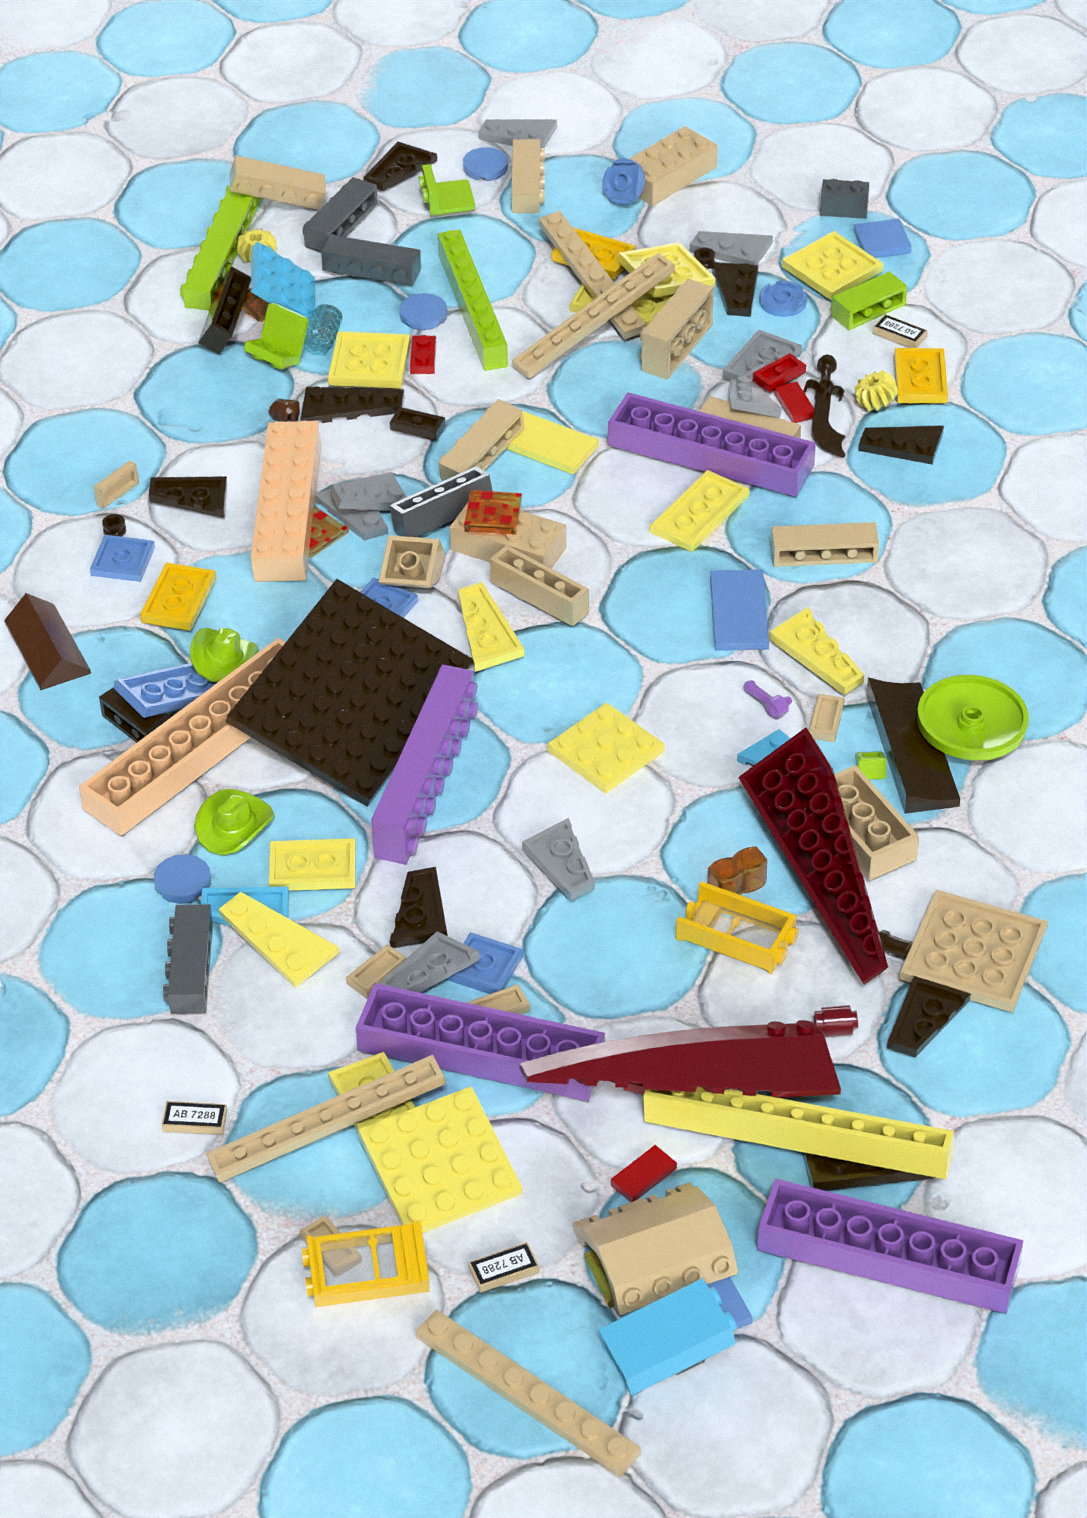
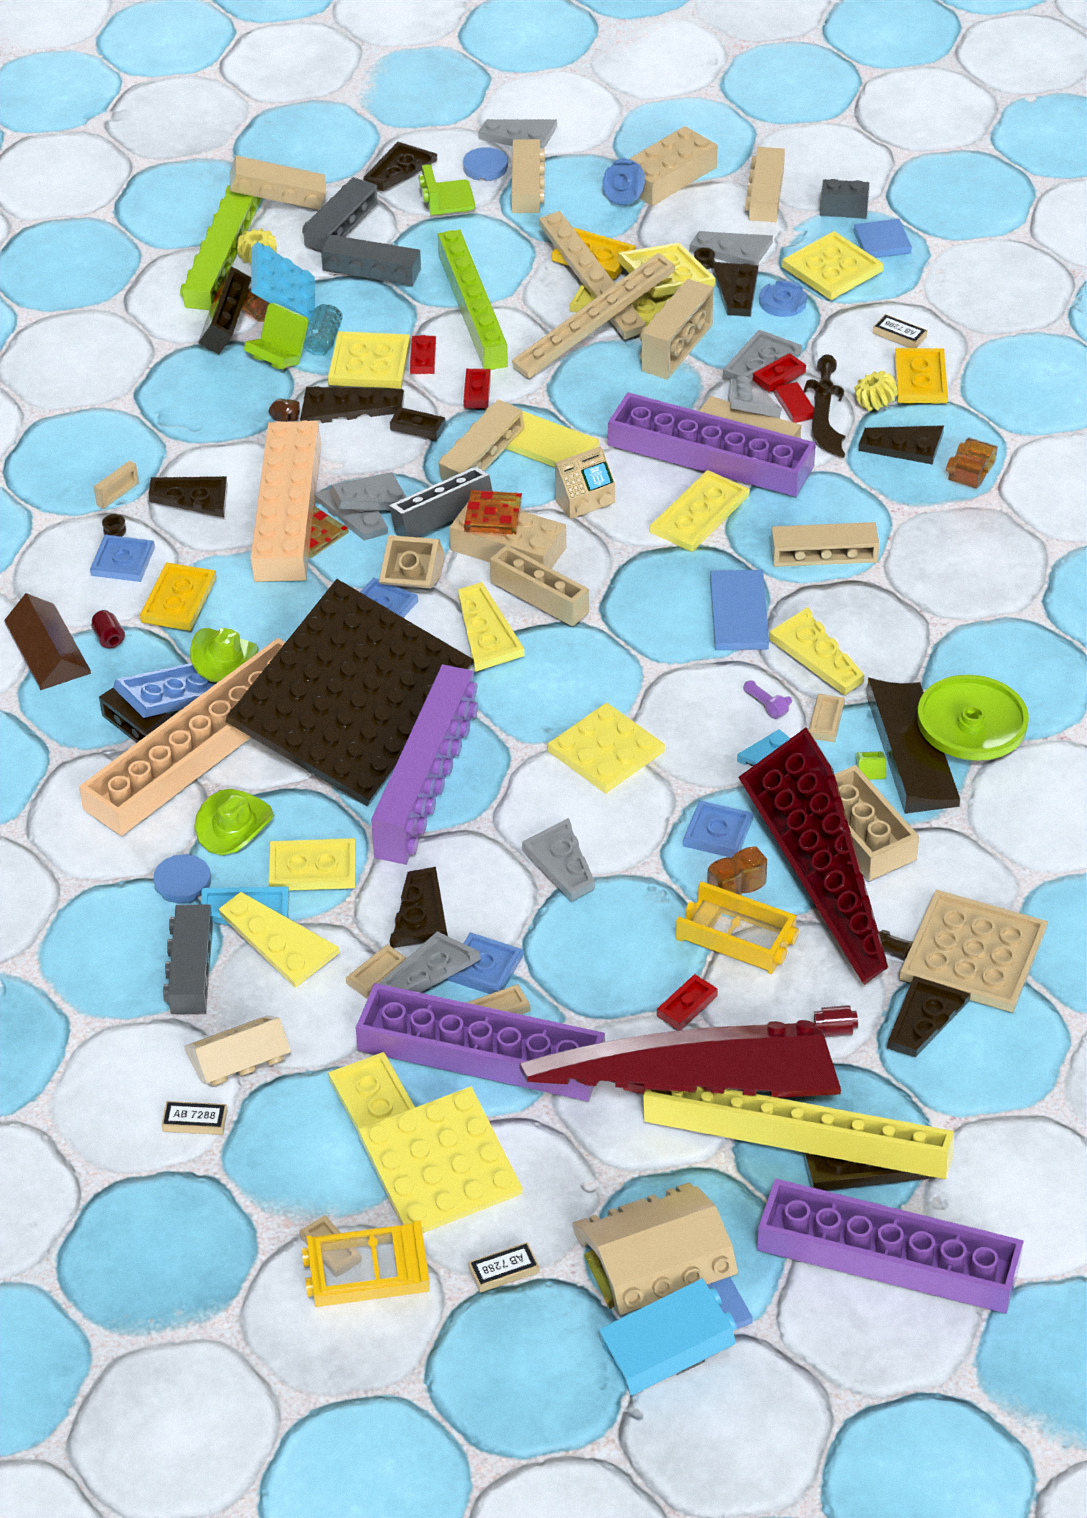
tan plate [206,1055,446,1183] -> none
medium blue tile [399,293,448,330] -> none
tan plate [416,1309,641,1477] -> none
red tile [611,1145,677,1202] -> none
lime brick [831,271,907,331] -> none
none -> dark red brick [91,610,125,648]
none -> slope [184,1015,291,1086]
none -> red plate [463,369,491,409]
none -> tan slope [555,447,615,519]
none -> red plate [657,974,718,1030]
none -> medium blue tile [683,800,753,859]
none -> tan brick [745,147,785,222]
none -> clear orange brick [946,437,998,489]

